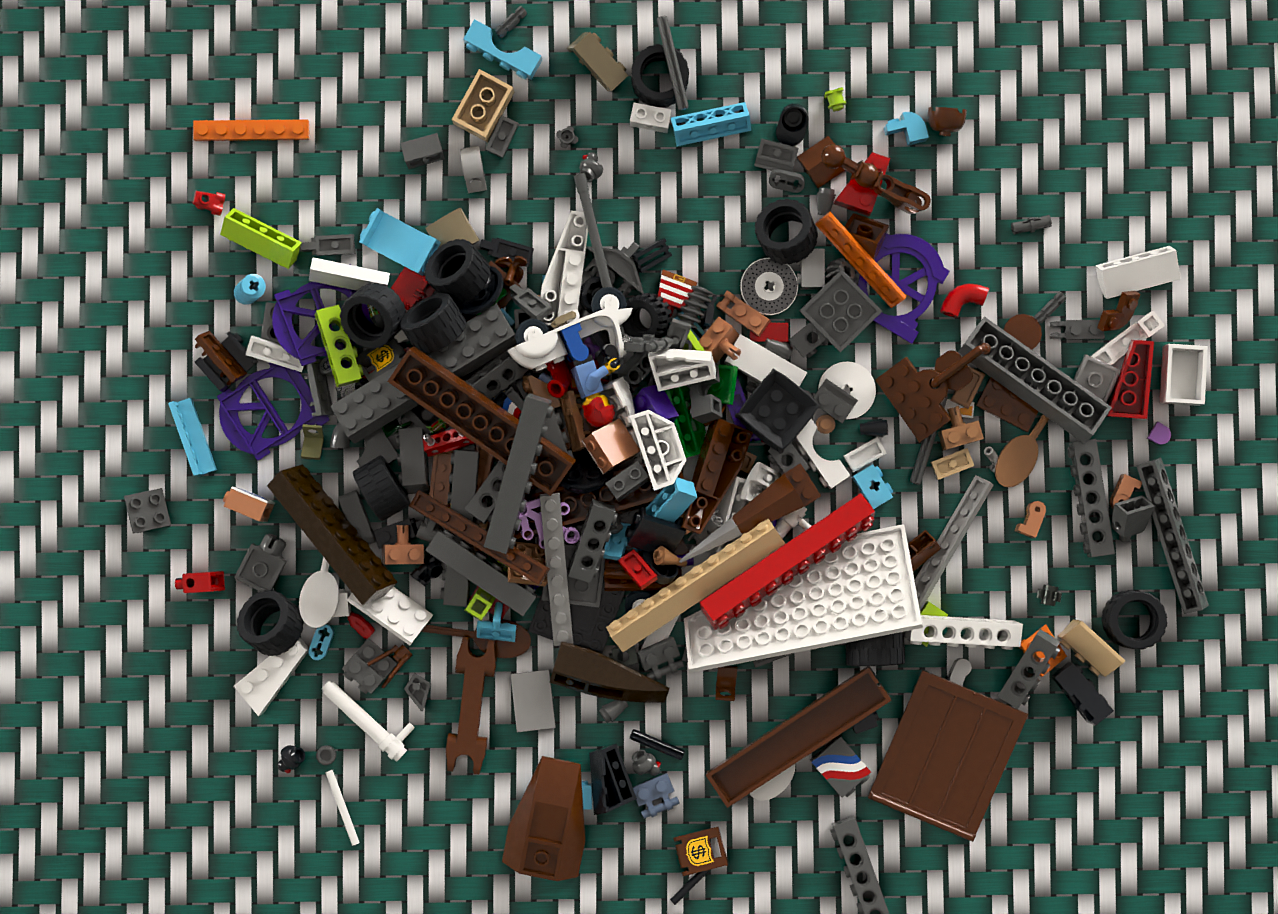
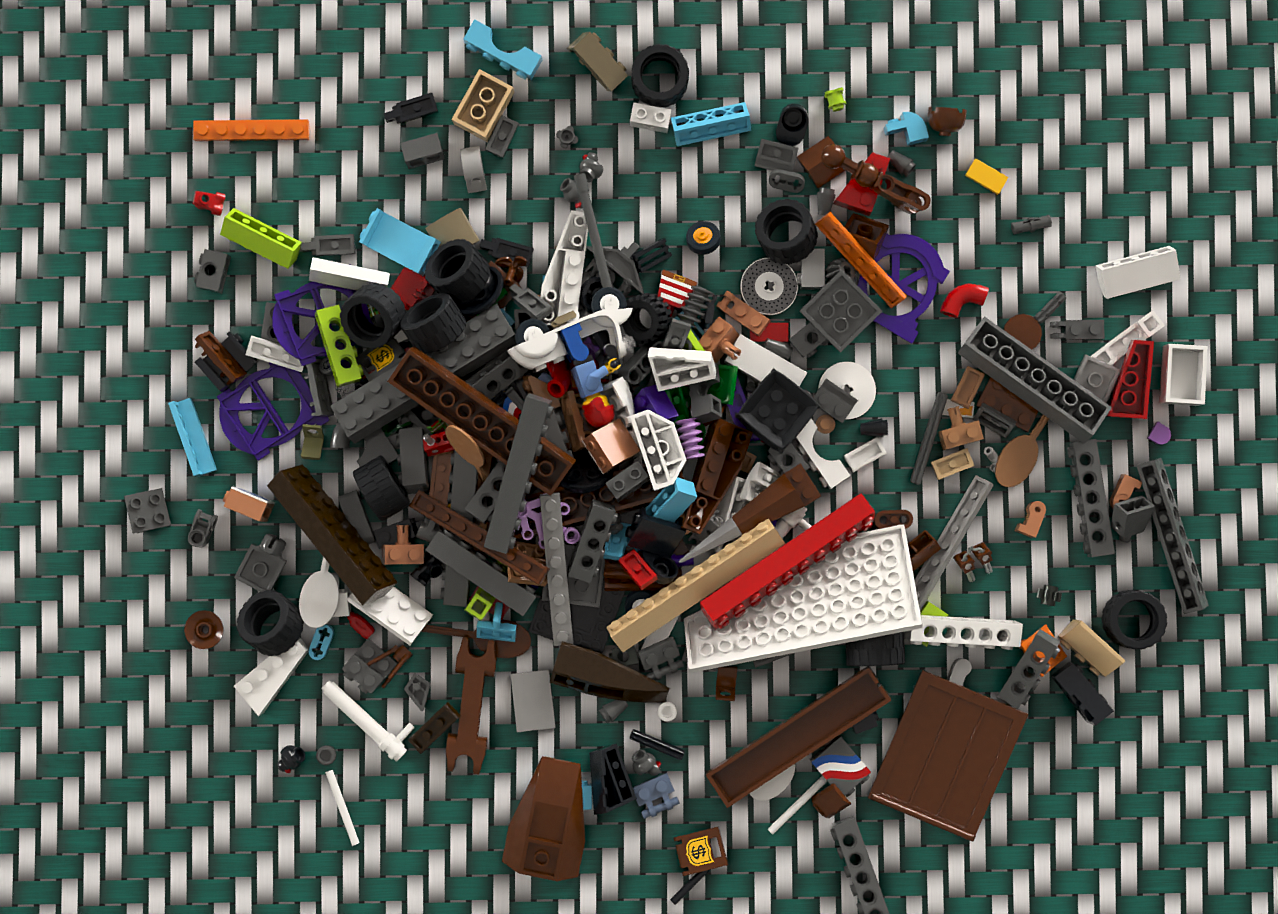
red torso [175,571,225,593] -> none
medium azure piece [234,274,266,305] -> none
dark grey axle [495,6,527,38] -> none
dark grey plate [624,334,674,352] -> none
medium nougat cone [653,546,687,567] -> none
dark grey axle [657,16,688,110] -> none
medium azure brick [851,464,893,509] -> none
reddish brown plate [875,343,991,443] -> none
reddish brown plate [1097,291,1140,331] -> none
none -> reddish brown dish [184,610,224,649]
none -> dark grey piece [188,509,218,548]
none -> dark grey brick [194,249,231,294]
none -> black hinge [384,93,438,124]
none -> dark brown tile [408,702,461,754]
none -> medium nougat piece [445,425,498,491]
none -> dark grey animal [560,178,582,209]
none -> white tile [658,702,677,722]
none -> lavender piece [675,418,705,460]
none -> black wheel [686,221,721,255]
none -> white bar [768,775,827,834]
none -> reddish brown piece [811,783,851,818]
none -> reddish brown plate [874,510,913,529]
none -> dark grey cone [888,150,916,177]
none -> piece [953,542,993,582]
none -> yellow tile [965,158,1008,195]
none -> dark grey tile [972,403,1017,438]

